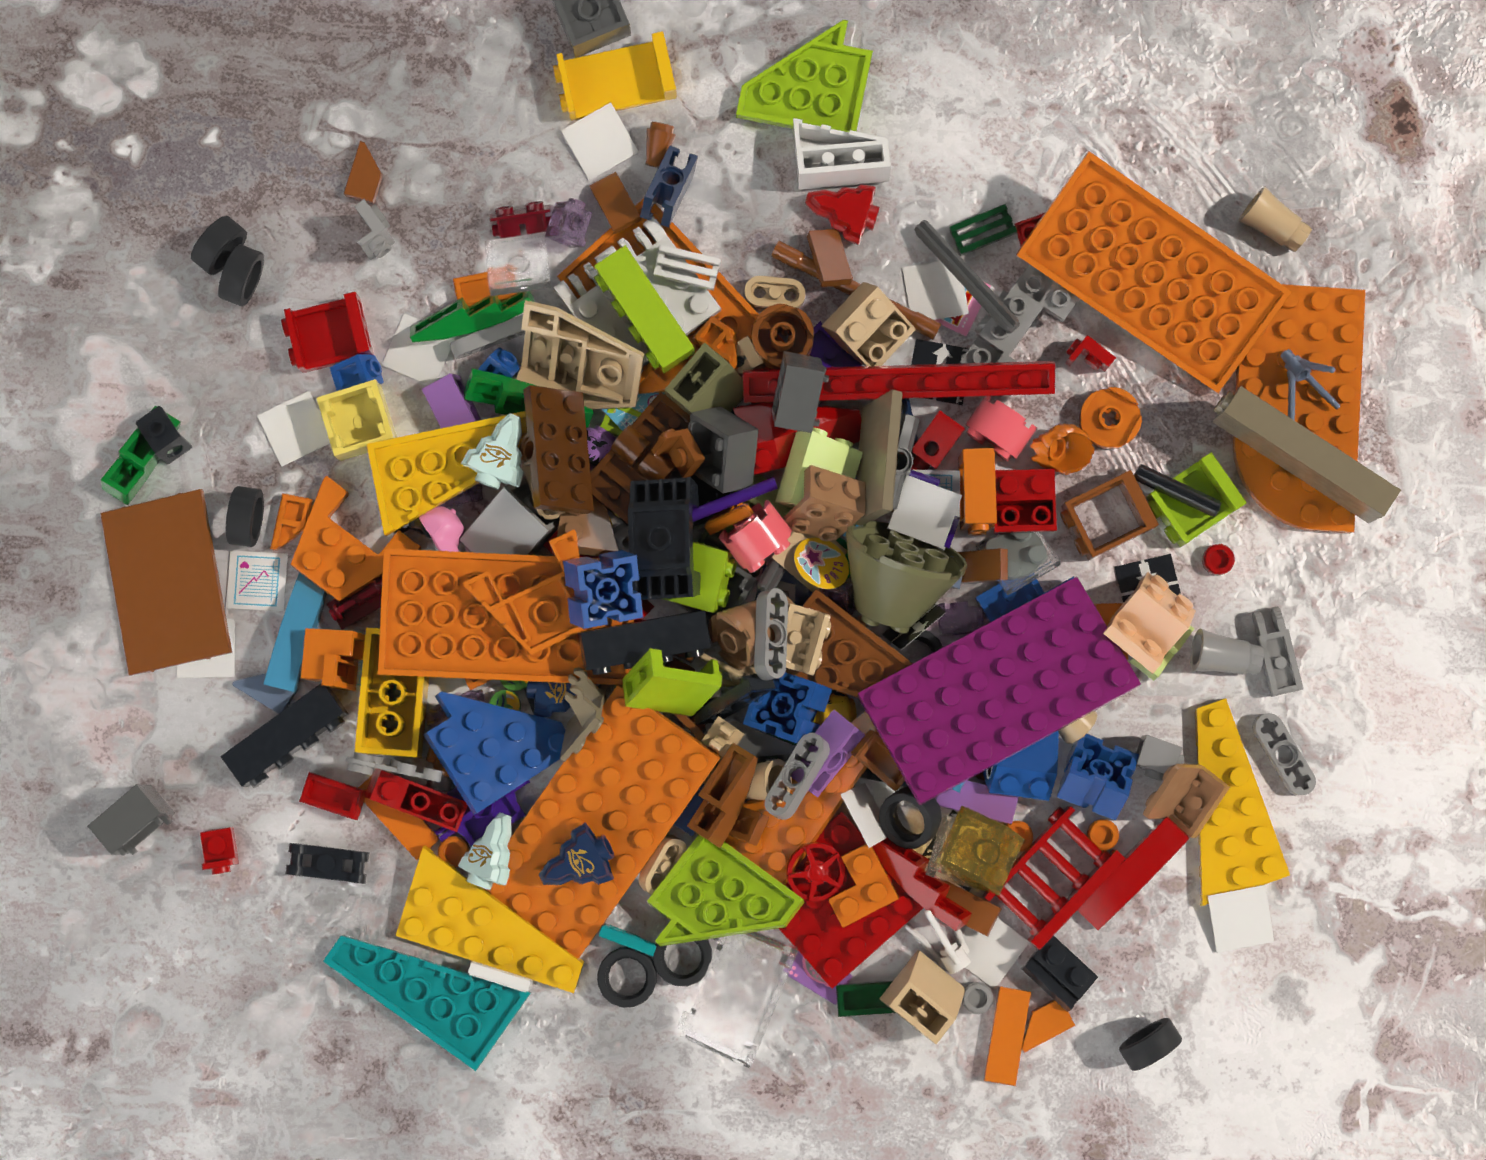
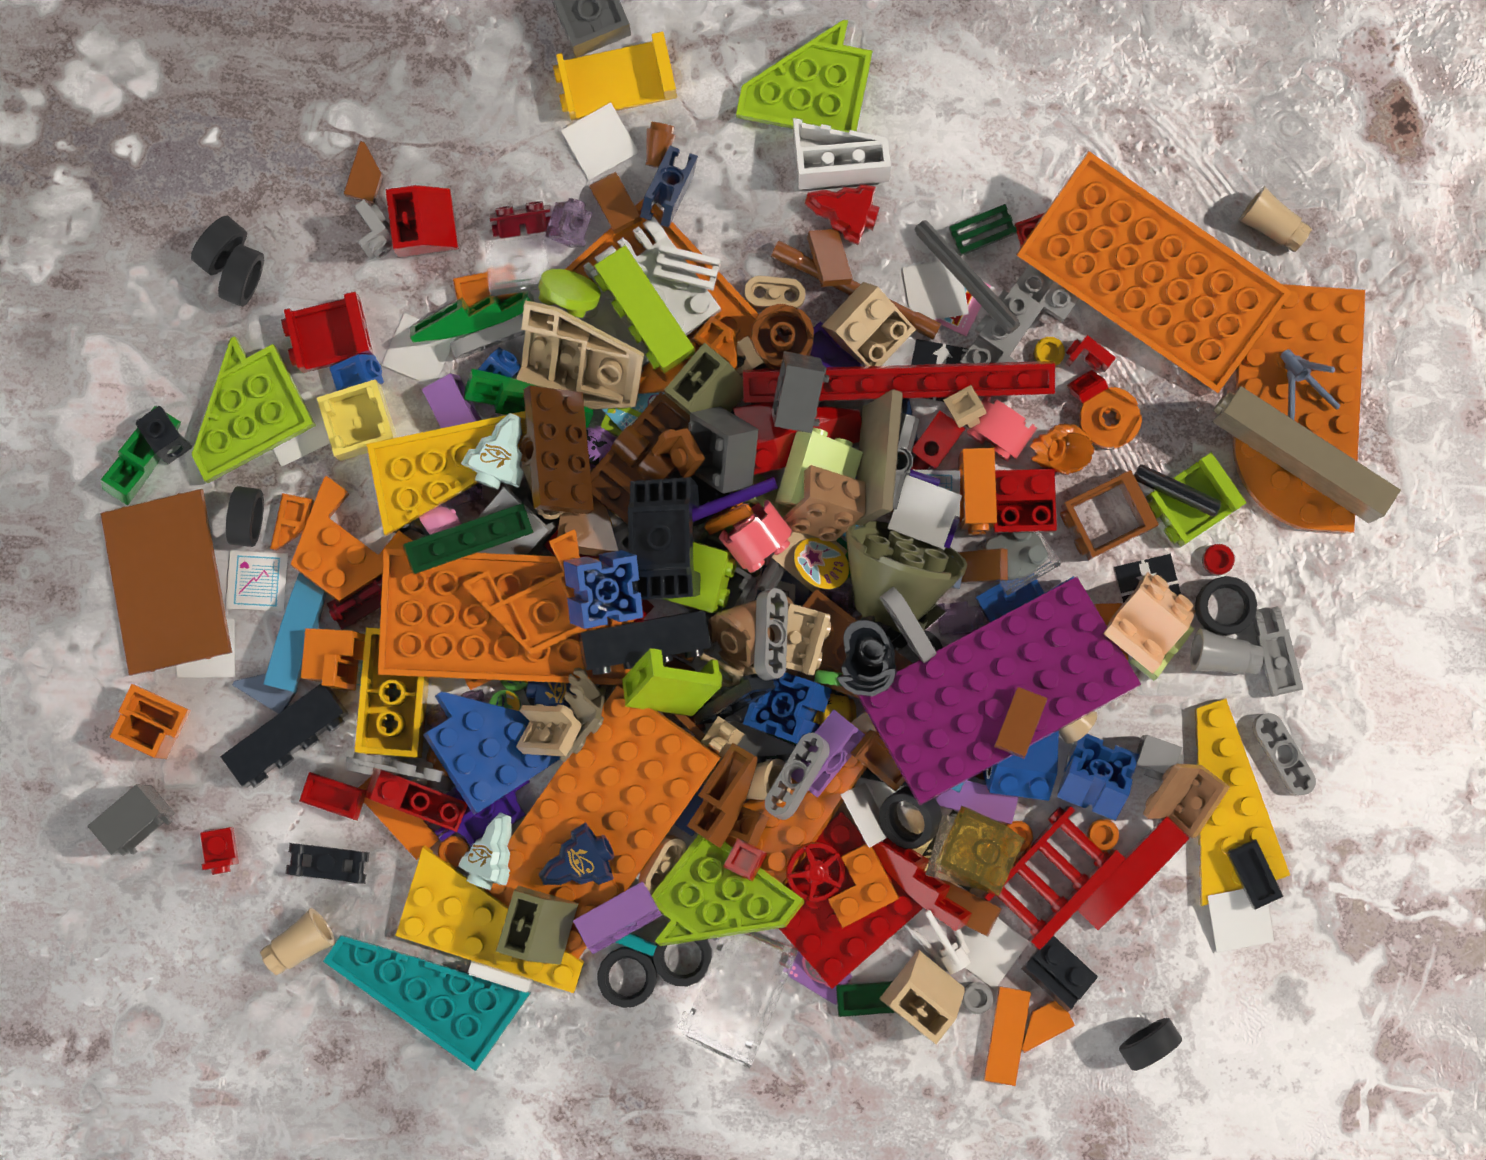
none -> orange plate [110,684,191,759]
none -> lime wing [191,336,316,483]
none -> tan plant [260,908,335,975]
none -> red slope [385,185,459,258]
none -> dark green plate [403,503,534,575]
none -> olive slope [496,885,579,965]
none -> tan bracket [516,704,583,757]
none -> lime tile [538,269,601,318]
none -> medium lavender piece [573,881,662,954]
none -> red tile [723,839,767,882]
none -> bright green tile [814,670,843,686]
none -> black helmet [837,615,897,696]
none -> light grey beam [880,587,937,663]
none -> tan tile [944,385,987,429]
none -> dark orange tile [994,687,1048,759]
none -> yellow tile [1033,337,1065,367]
none -> red tile [1067,370,1109,403]
none -> black tyre [1195,576,1257,636]
none -> black tile [1226,839,1284,910]

